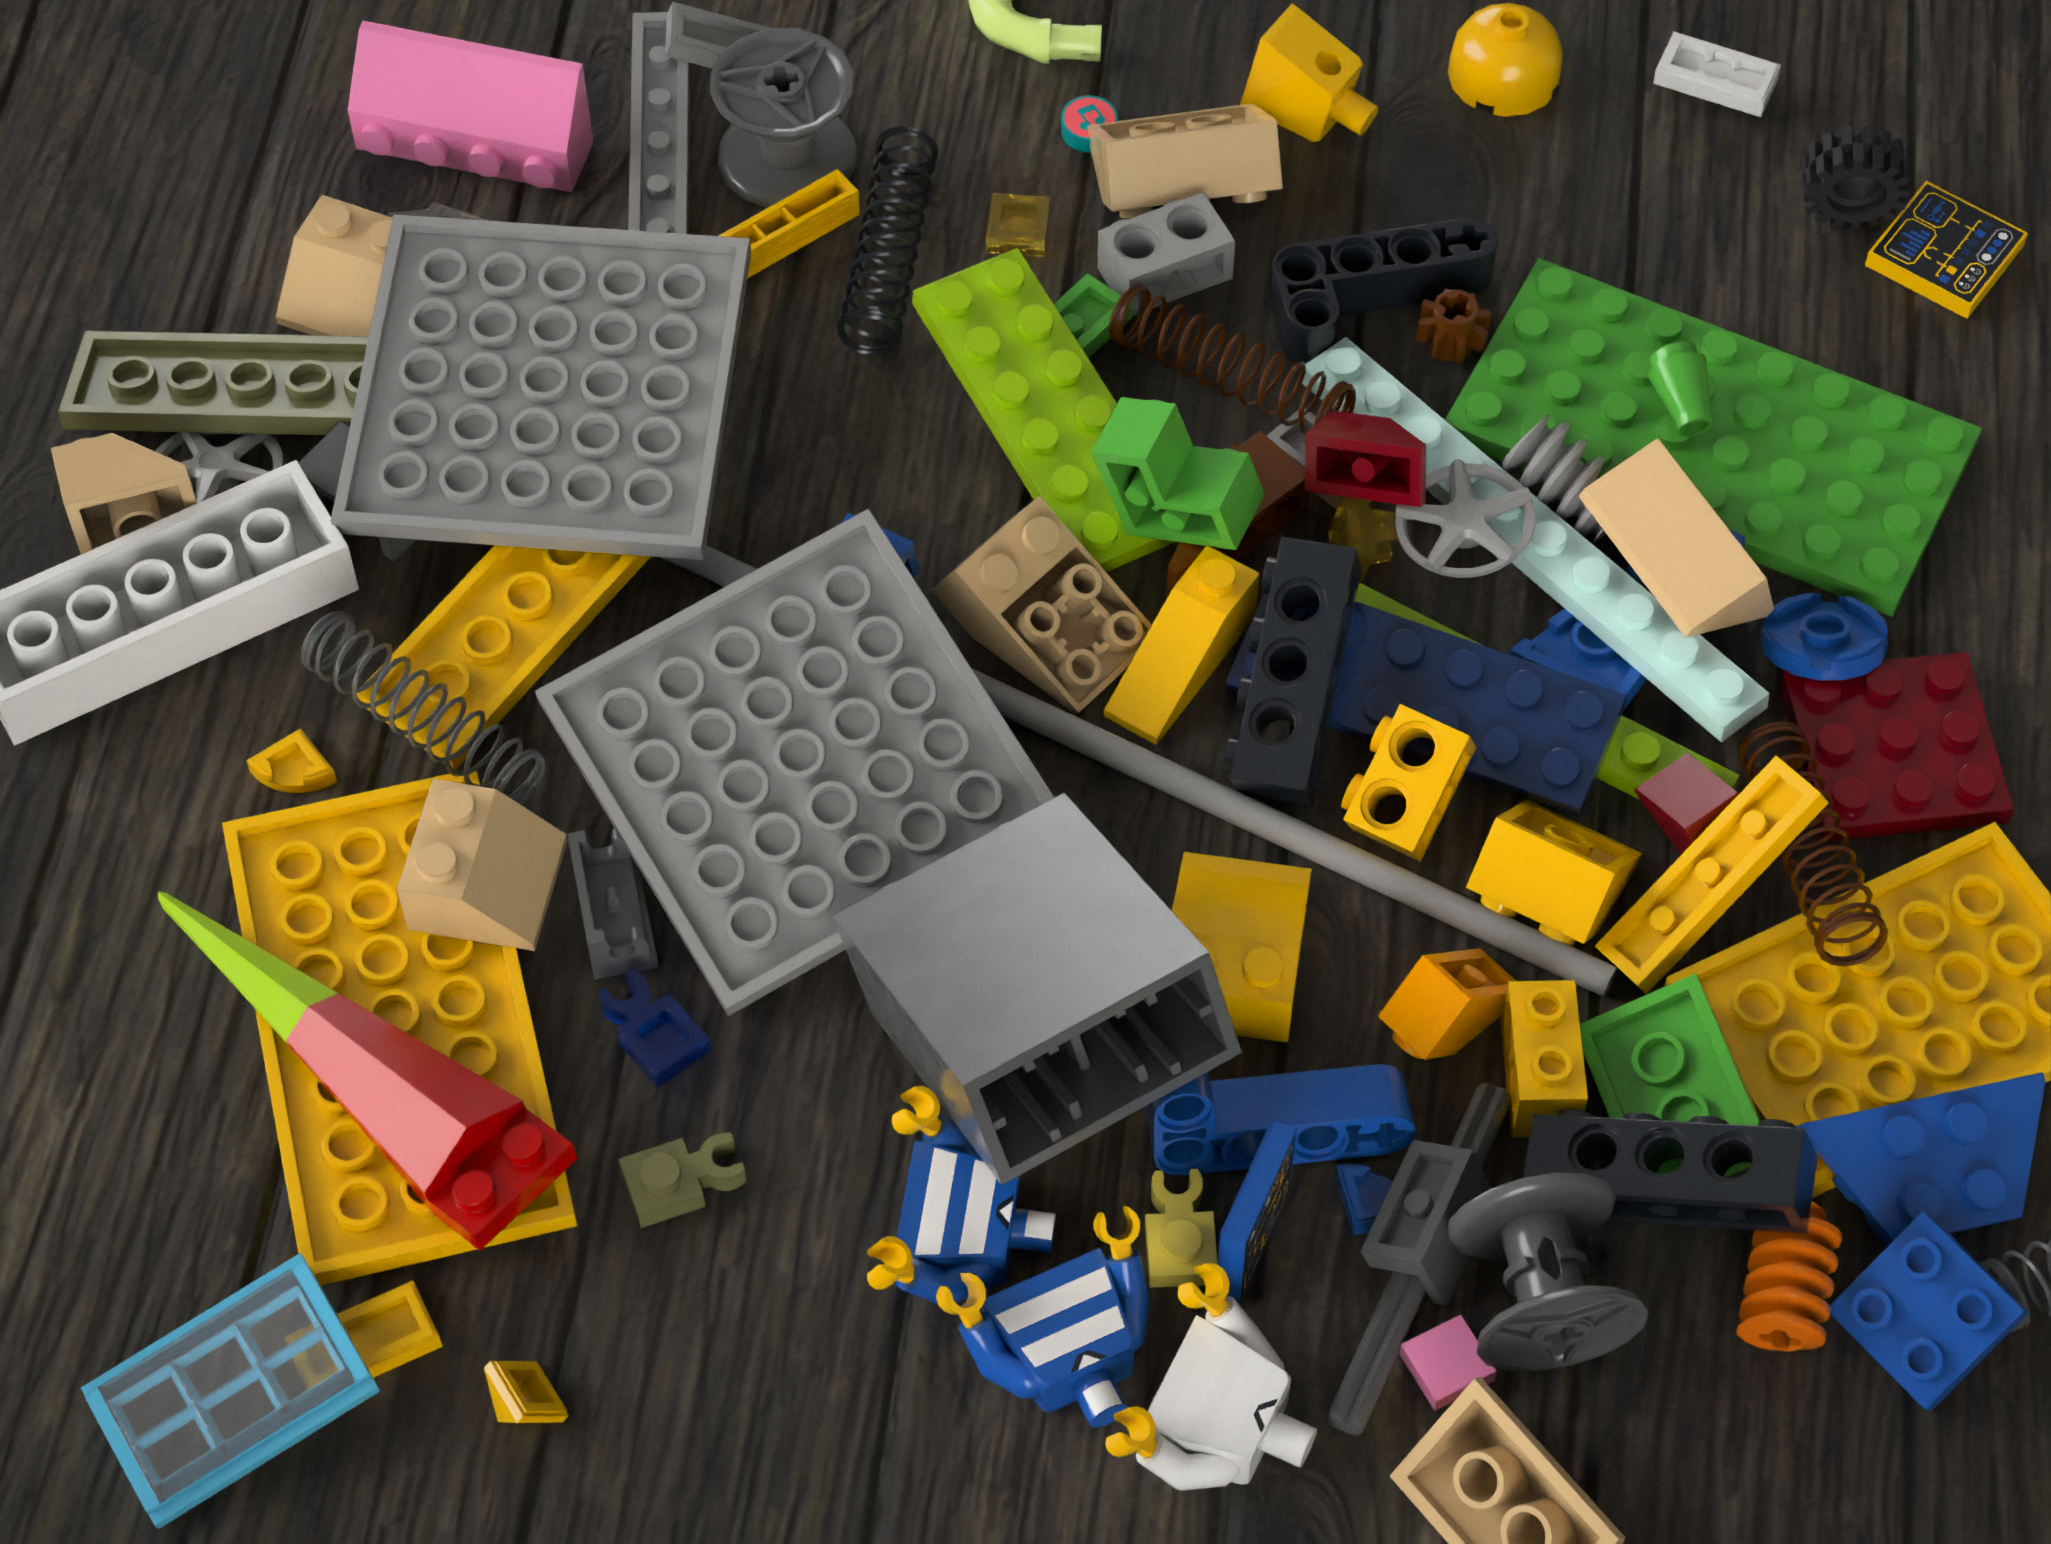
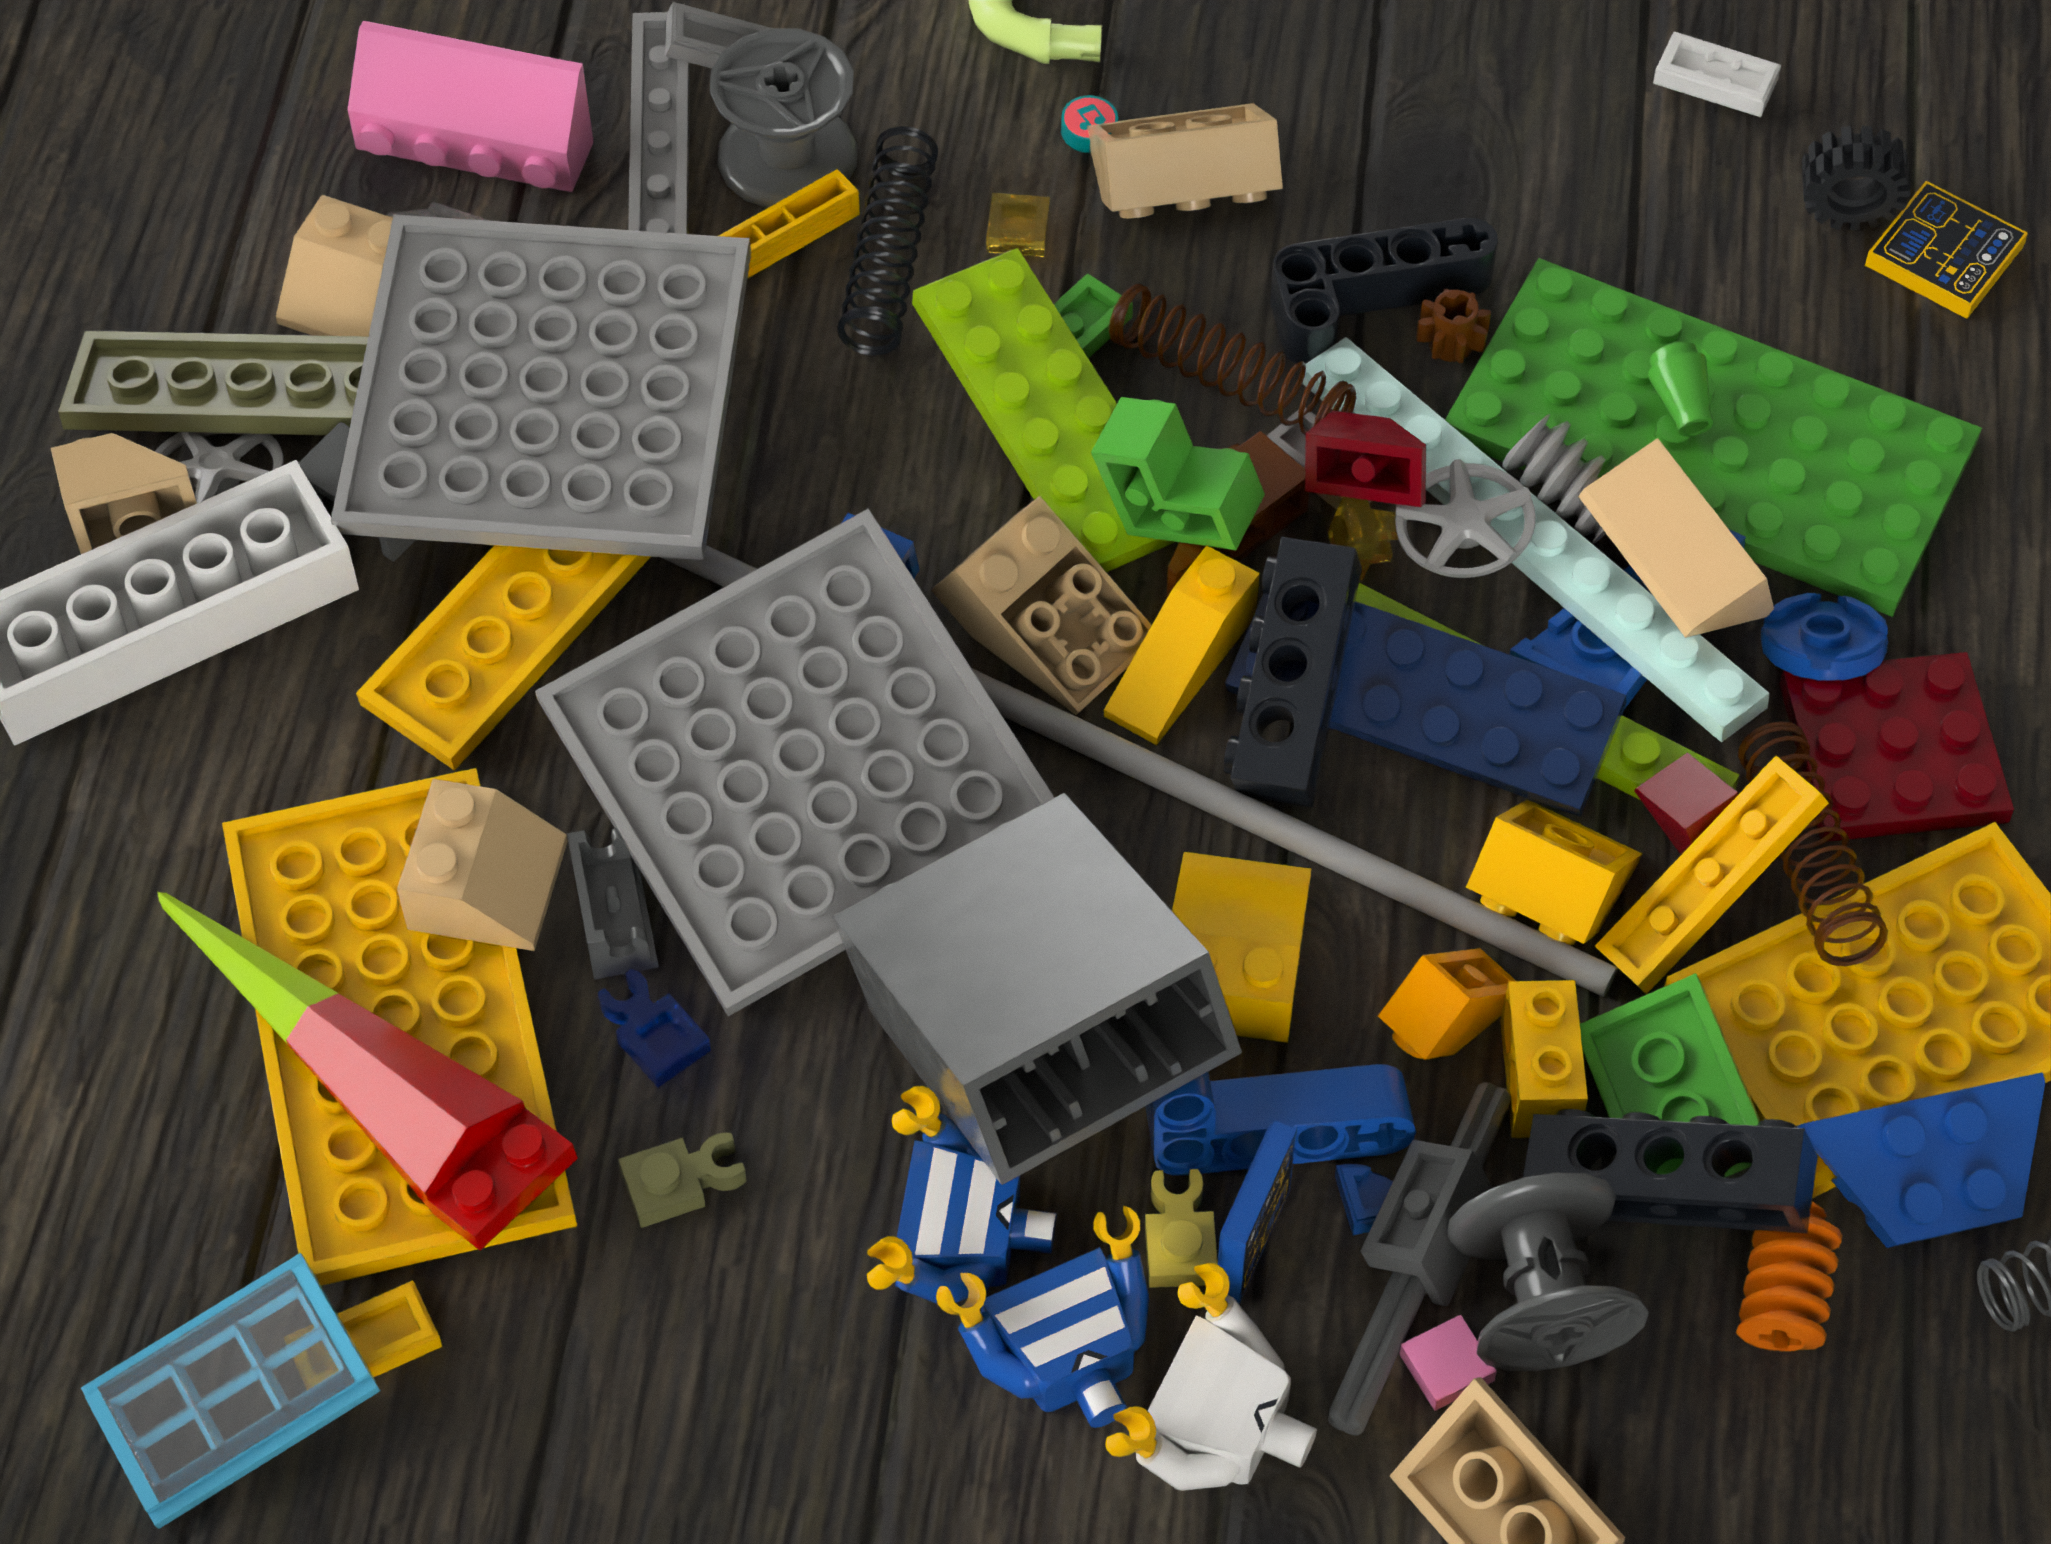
yellow tile [246,728,337,793] -> none
dark grey piece [301,610,545,805] -> none
yellow slope [484,1361,569,1423] -> none
light grey brick [1097,192,1235,316] -> none
yellow torso [1240,4,1379,142] -> none
yellow brick [1341,704,1477,862] -> none
yellow cylinder [1448,3,1563,117] -> none
blue plate [1829,1211,2029,1411] -> none

